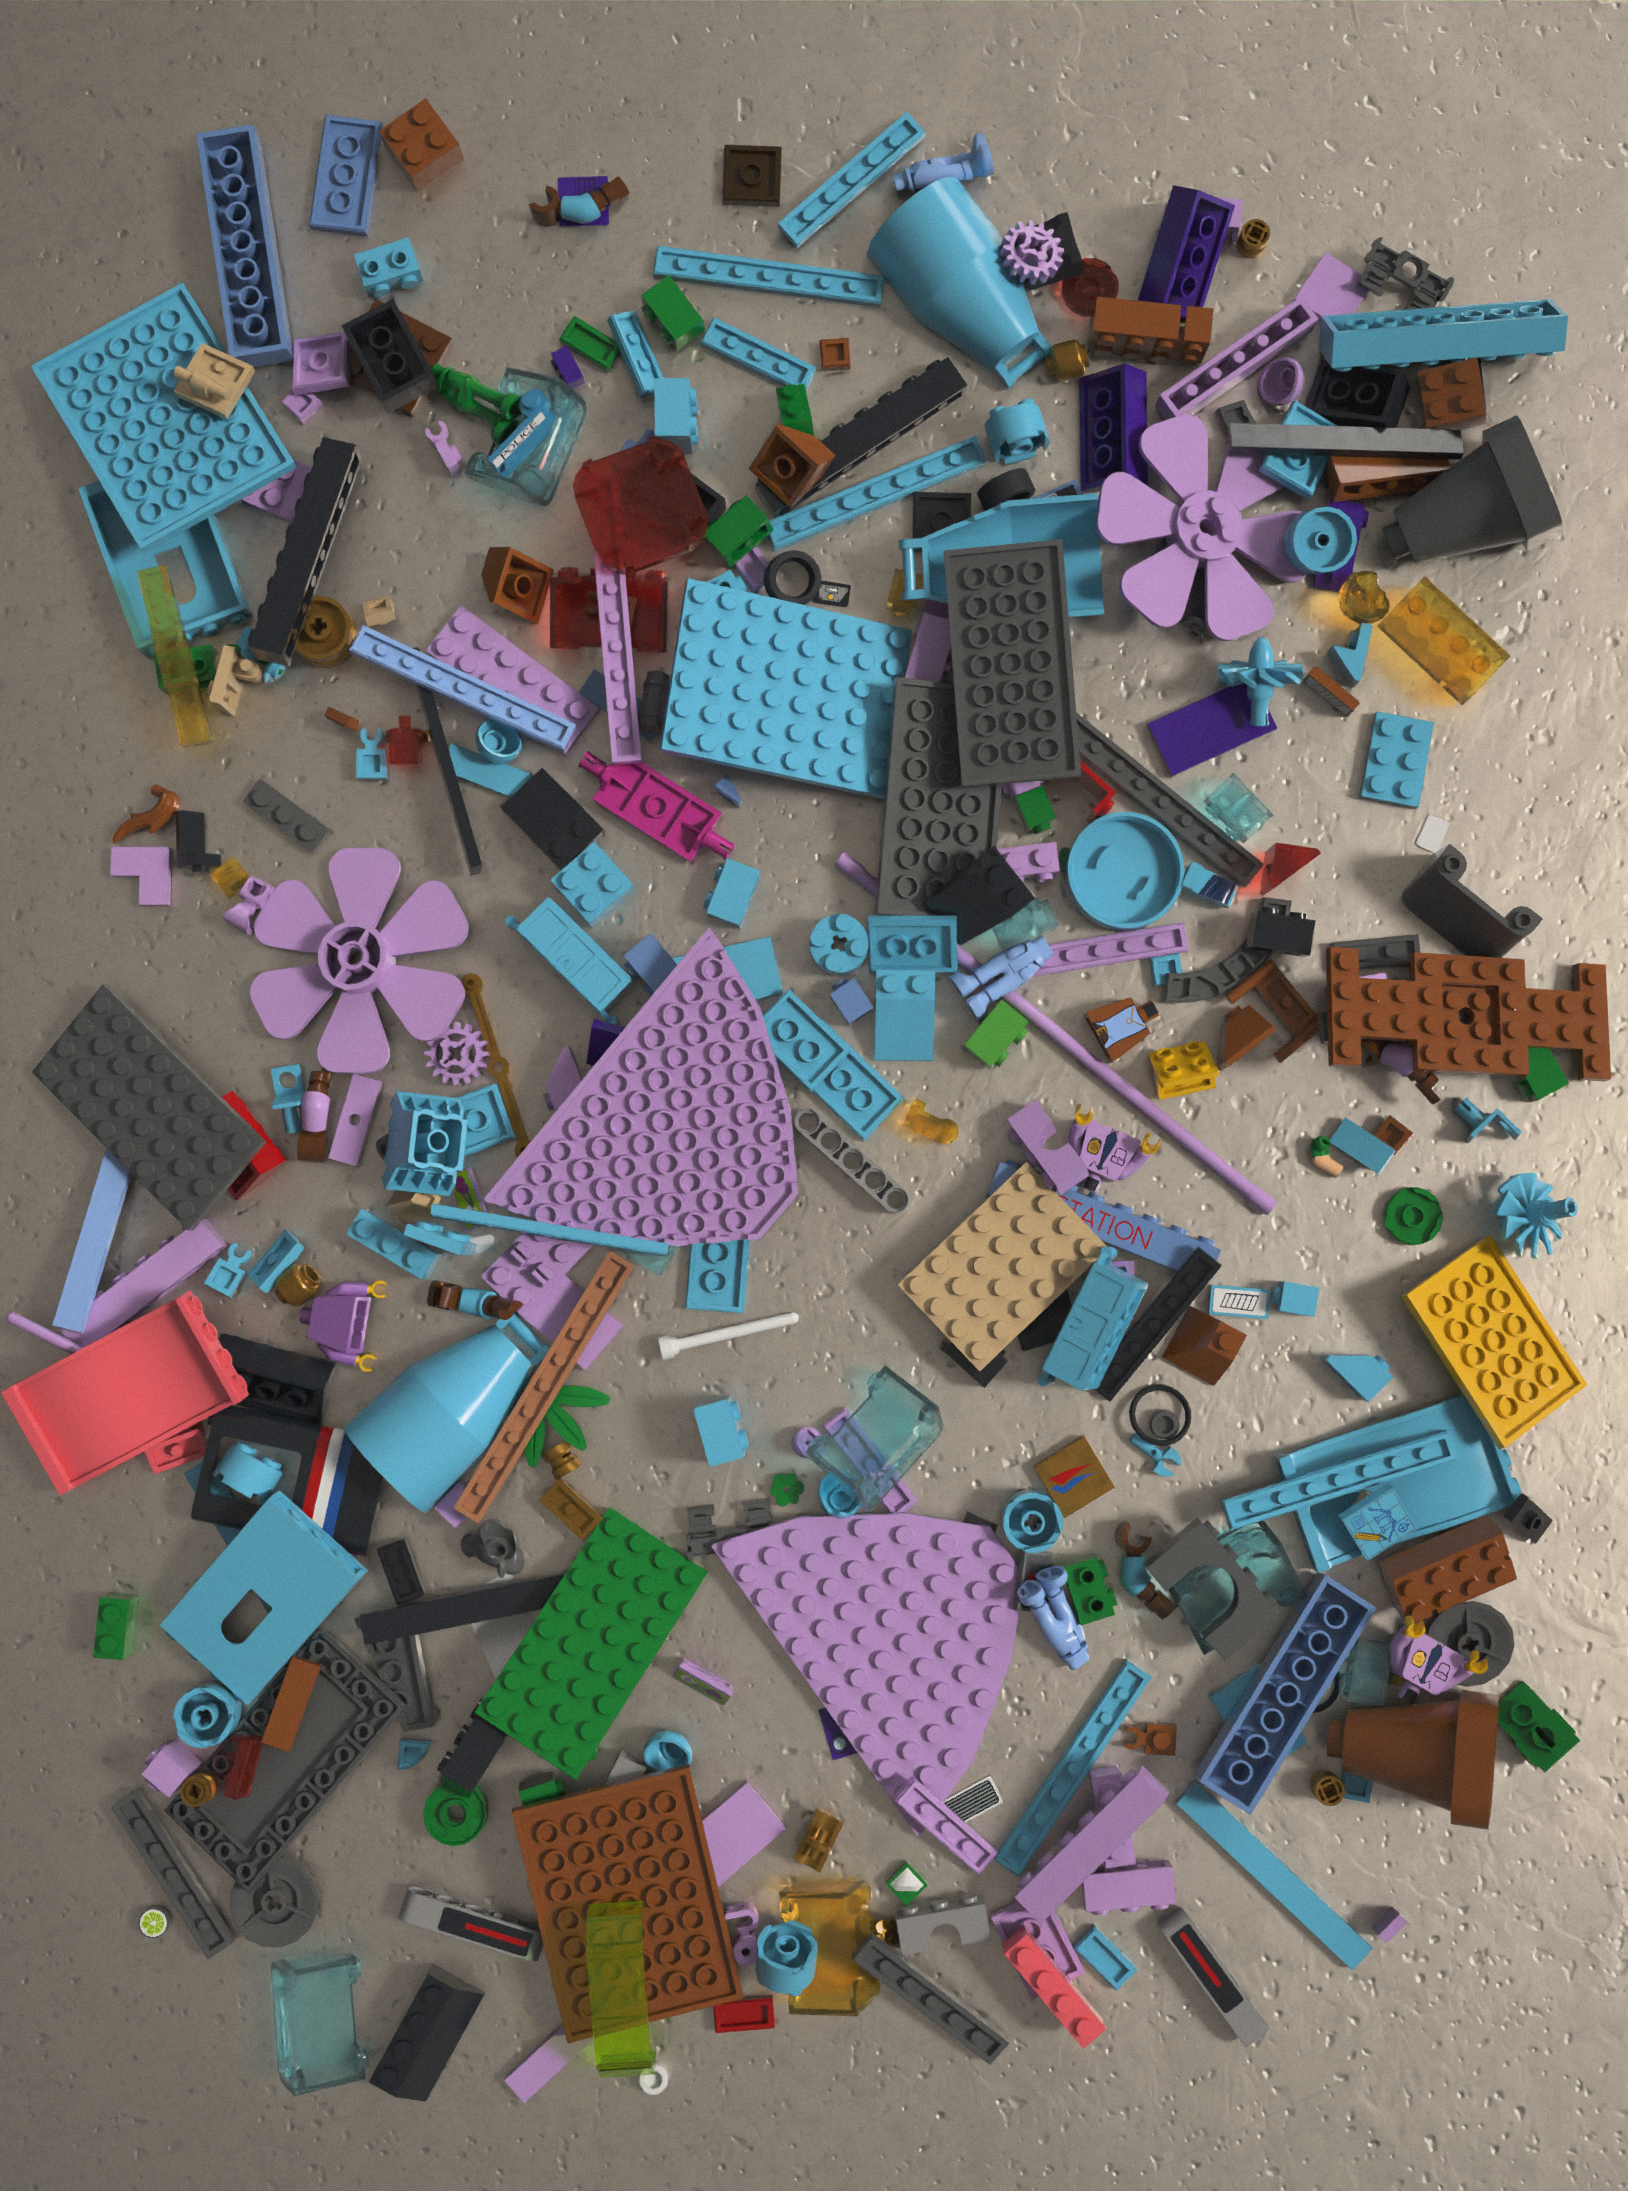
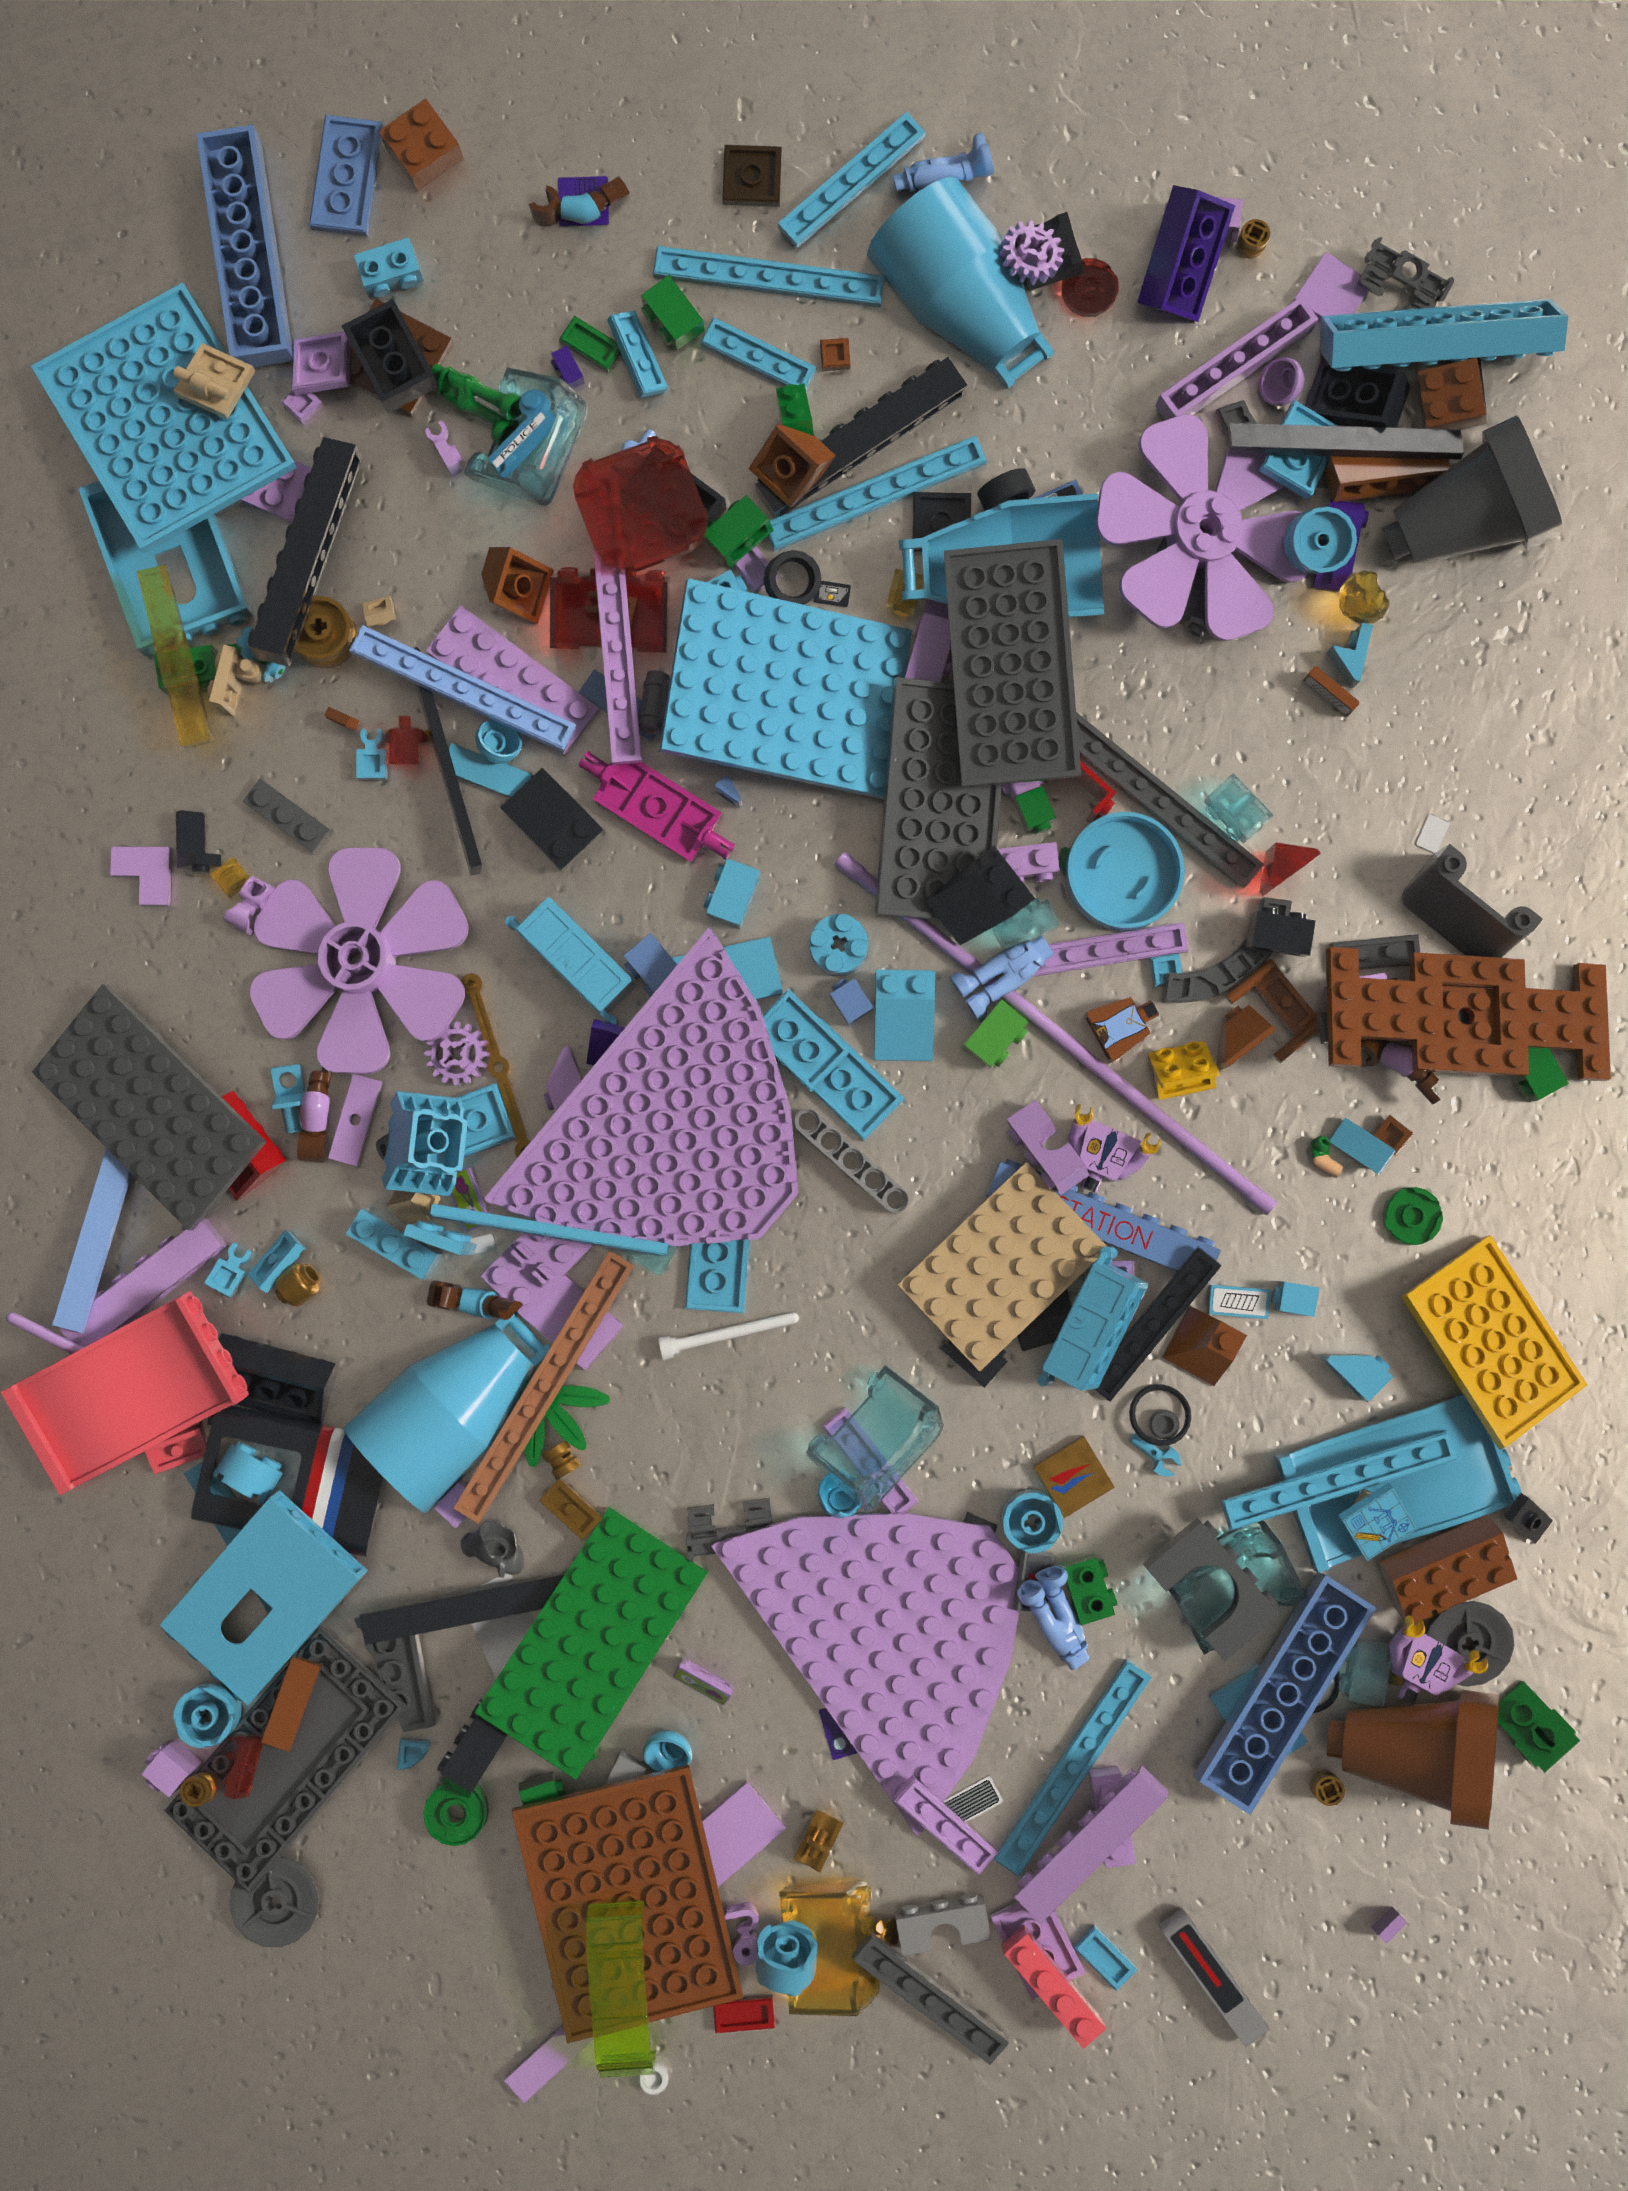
green brick [93,1592,139,1660] -> none
dark grey plate [111,1788,236,1959] -> none
dark orange piece [112,784,180,843] -> none
tile [138,1905,171,1938] -> none
clear light blue windscreen [271,1953,369,2096] -> none
medium lavender torso [299,1281,387,1372] -> none
black slope [369,1964,485,2102] -> none
black plate [376,1538,426,1605] -> none
beam [399,1886,543,1962] -> none
medium azure brick [551,841,636,928] -> none
medium azure brick [654,378,698,455] -> none
medium azure brick [693,1395,750,1467] -> none
green plant [770,1473,804,1506] -> none
lavender tile [792,1427,823,1458] -> none
medium azure tile [867,915,958,972] -> none
tile [886,1861,928,1906] -> none
clear yellow leg [902,1098,959,1145] -> none
medium azure brick [985,399,1050,464] -> none
pearl gold head [1046,339,1090,382] -> none
dark purple slope [1079,363,1148,492] -> none
lavender brick [1081,1860,1176,1915] -> none
dark orange piece [1087,297,1214,366] -> none
reddish brown piece [1114,1521,1177,1620] -> none
dark orange plate [1123,1722,1177,1756] -> none
dark purple tile [1146,683,1278,777] -> none
medium azure tile [1176,1780,1373,1970] -> none
leg [1181,861,1238,908] -> none
medium azure piece [1218,637,1304,726] -> none
medium azure tile [1341,1770,1373,1803] -> none
medium azure plate [1359,711,1434,809] -> none
clear yellow piece [1377,576,1511,705] -> none
medium azure bracket [1454,1097,1522,1143] -> none
medium azure piece [1494,1173,1578,1259] -> none

